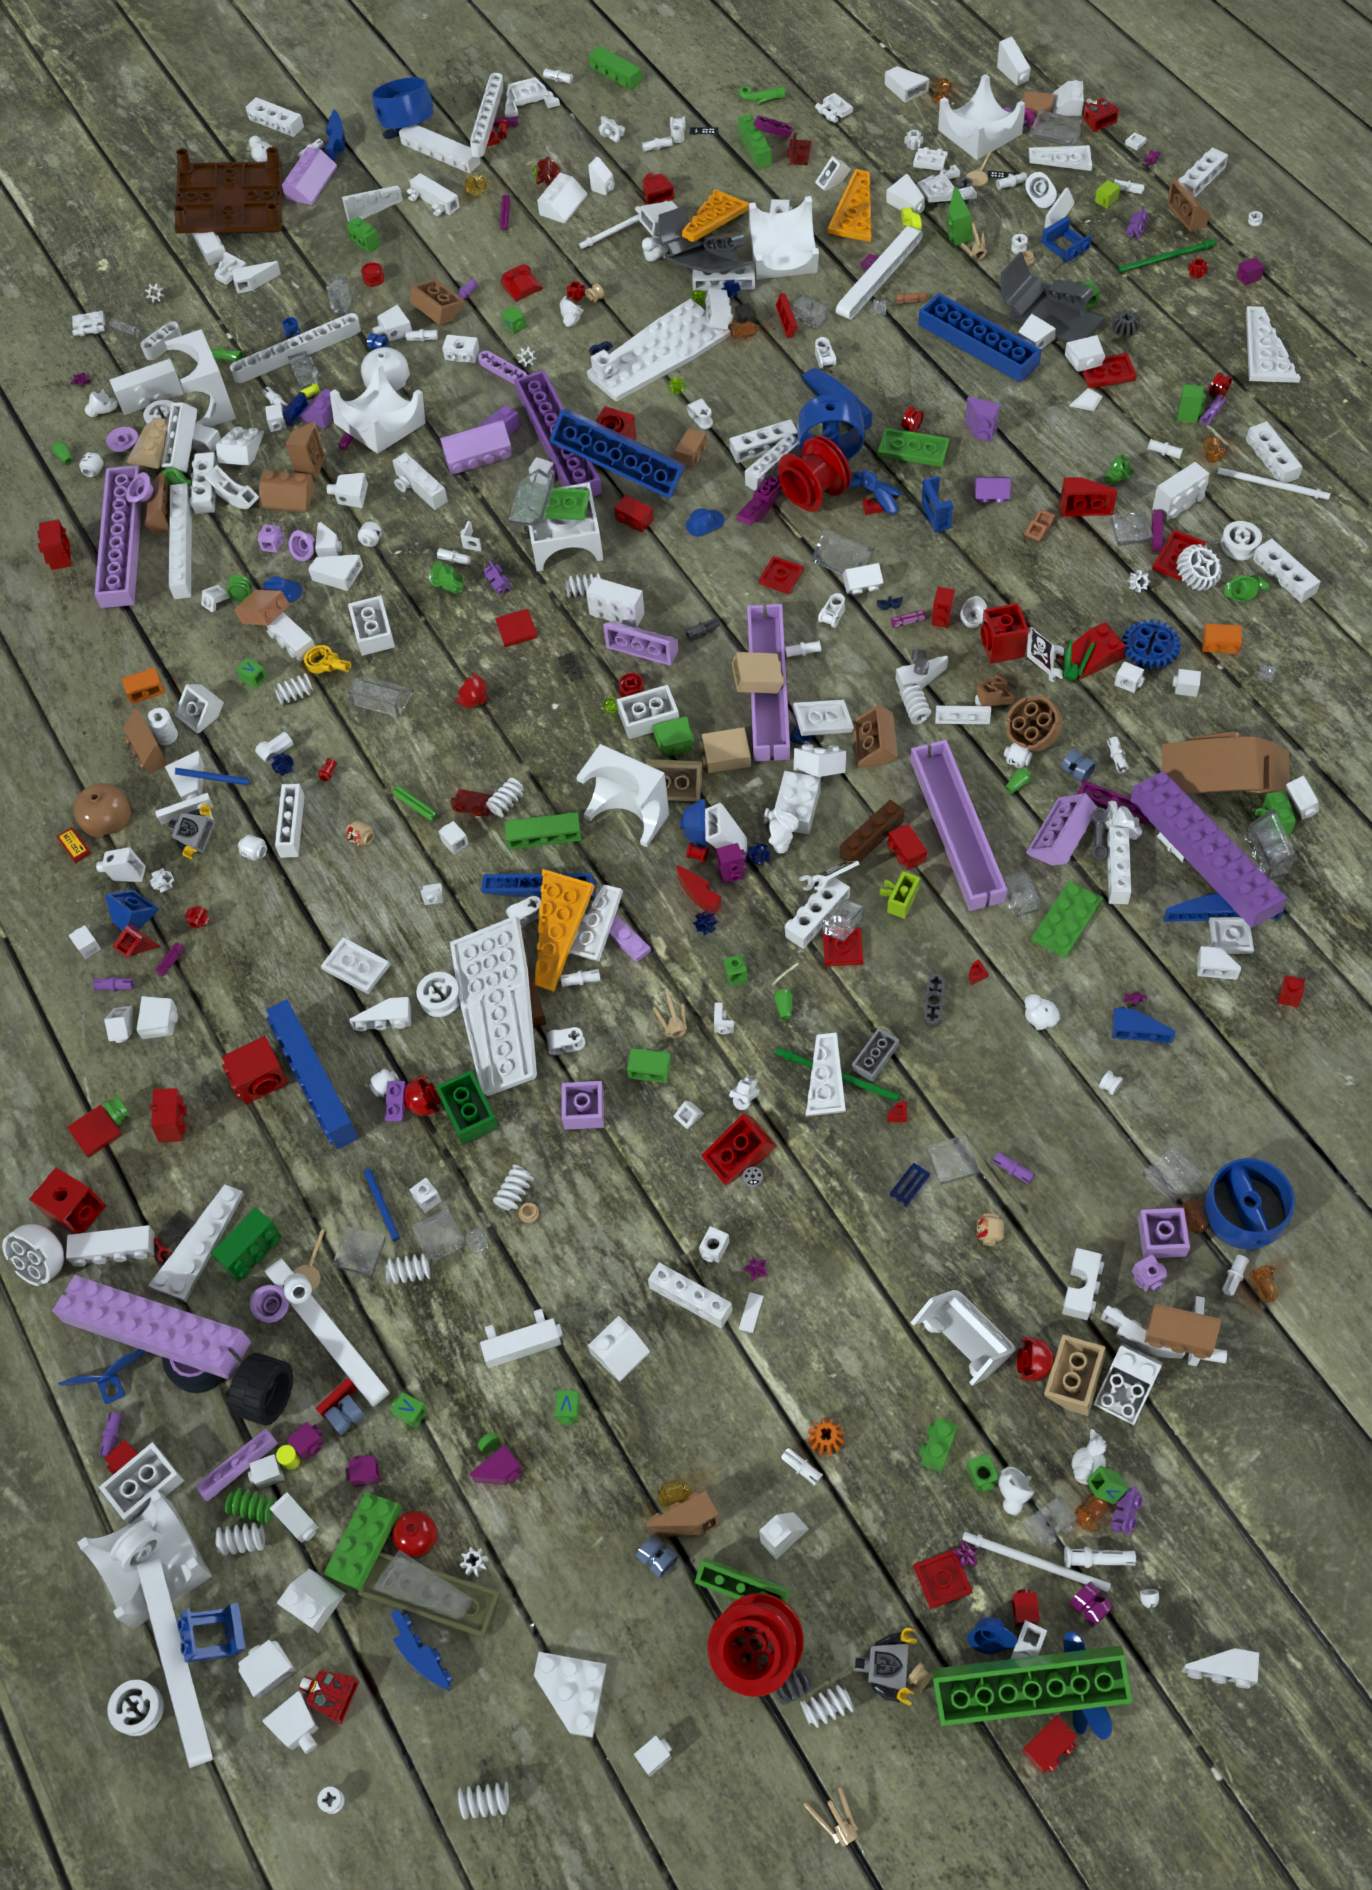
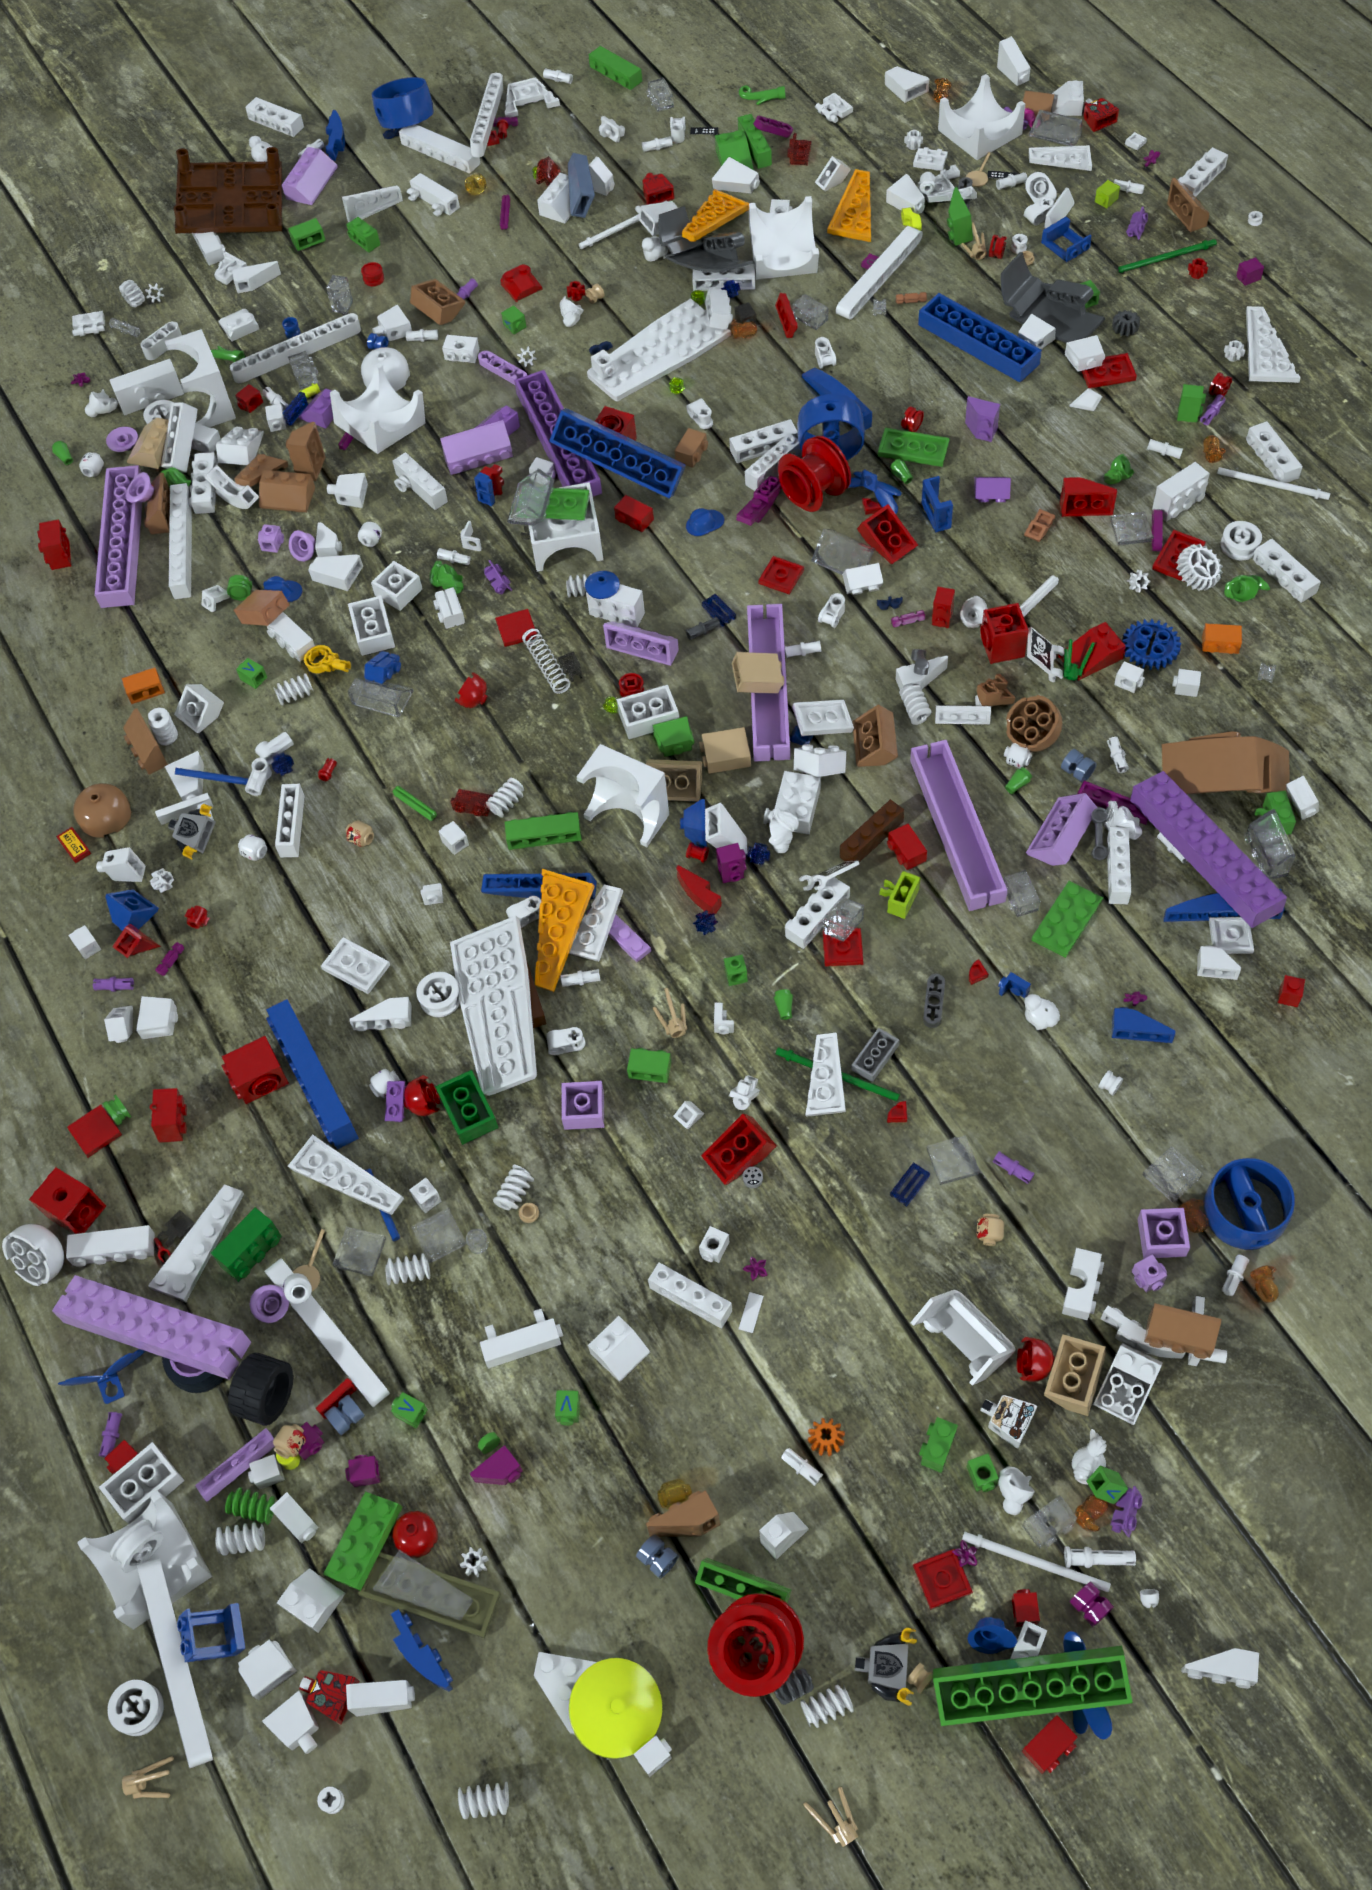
none -> white gear [119,280,145,307]
none -> tan plant [122,1756,174,1799]
none -> white slope [219,309,259,341]
none -> red brick [235,384,264,413]
none -> medium nougat wing [235,454,288,487]
none -> white piece [245,758,272,796]
none -> tan head [273,1424,306,1459]
none -> bright green brick [288,218,326,251]
none -> white wing [288,1134,404,1215]
none -> white slope [346,1680,415,1717]
none -> blue brick [364,651,401,684]
none -> white brick [371,561,422,611]
none -> white brick [433,588,465,628]
none -> hips [474,464,504,507]
none -> white piece [522,629,570,694]
none -> sand blue slope [568,153,595,218]
none -> neon yellow dish [568,1658,662,1759]
none -> blue dish [585,571,620,599]
none -> clear brick [646,78,674,112]
none -> clear blue tile [702,594,736,627]
none -> white slope [712,157,760,193]
none -> bright green slope [715,130,754,170]
none -> red slope [857,504,918,565]
none -> bright green cone [890,459,913,484]
none -> white brick [920,172,935,194]
none -> torso [980,1395,1037,1449]
none -> red wheel [989,235,1007,259]
none -> blue bracket [998,972,1031,998]
none -> white axle [1020,575,1059,616]
none -> white piece [1024,197,1054,226]
none -> white gear [1224,340,1245,361]

